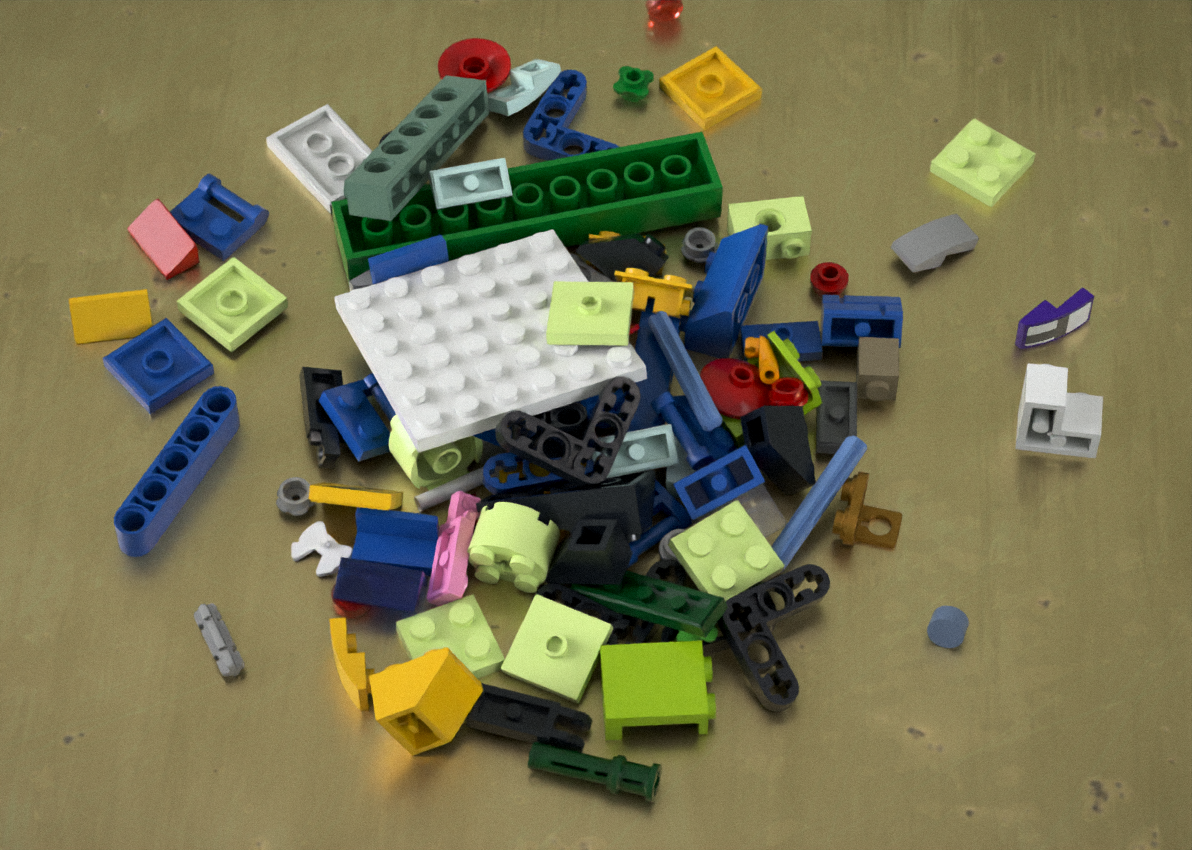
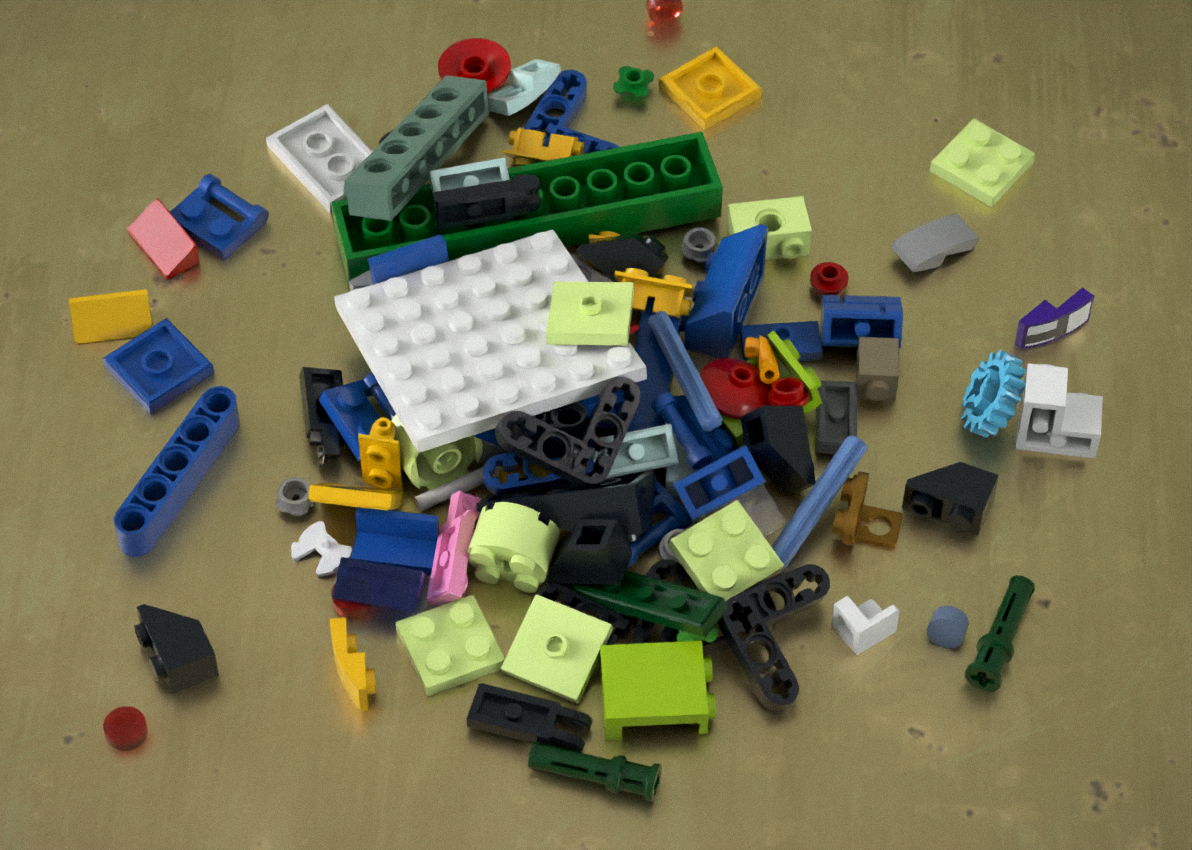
yellowish green plate [177,257,288,352] -> none
light grey axle [194,603,245,677] -> none
yellow slope [369,647,483,756] -> none
none -> clear red tile [103,706,148,751]
none -> black slope [134,604,219,694]
none -> yellow hinge [358,417,403,490]
none -> black hinge [433,174,541,230]
none -> yellow hinge [502,128,584,166]
none -> white panel [832,596,900,655]
none -> black slope [902,462,999,535]
none -> medium azure gear [961,350,1026,438]
none -> dark green pin [965,575,1035,692]

